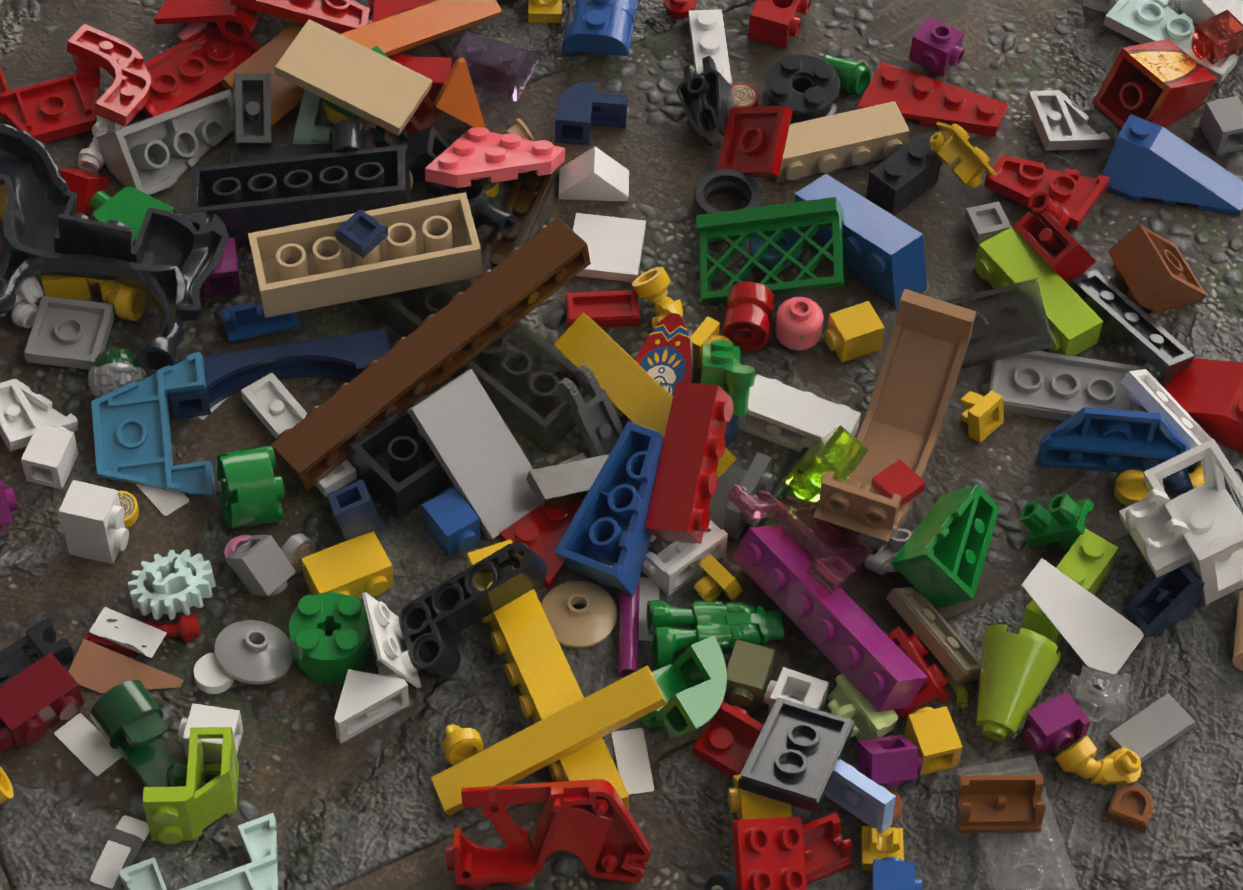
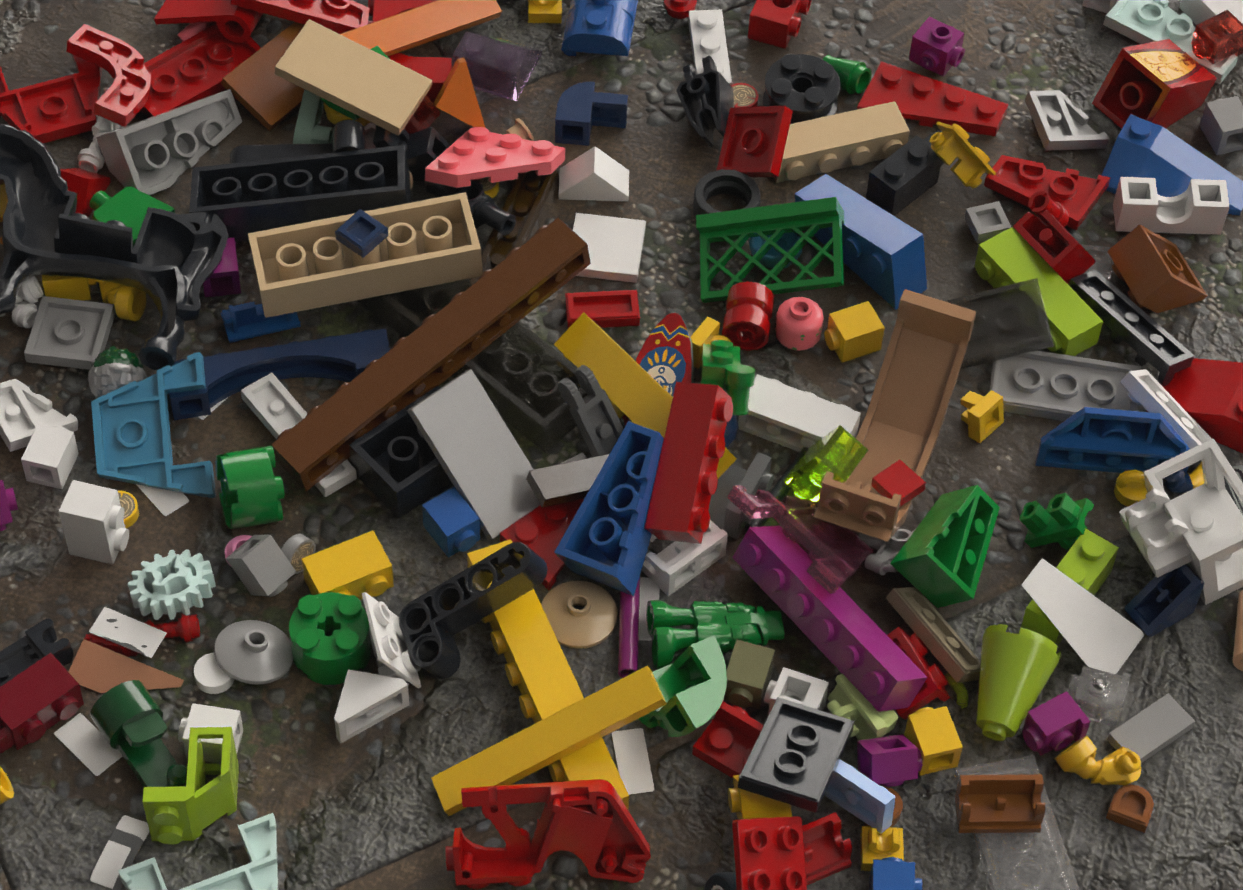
dark grey brick [233,73,271,148] -> none
dark blue brick [327,479,385,541] -> none
yellow tile [442,724,485,765] -> none
yellow arm [632,267,683,329] -> none
yellow tile [694,553,743,602] -> none
none -> white arch [1113,177,1229,235]

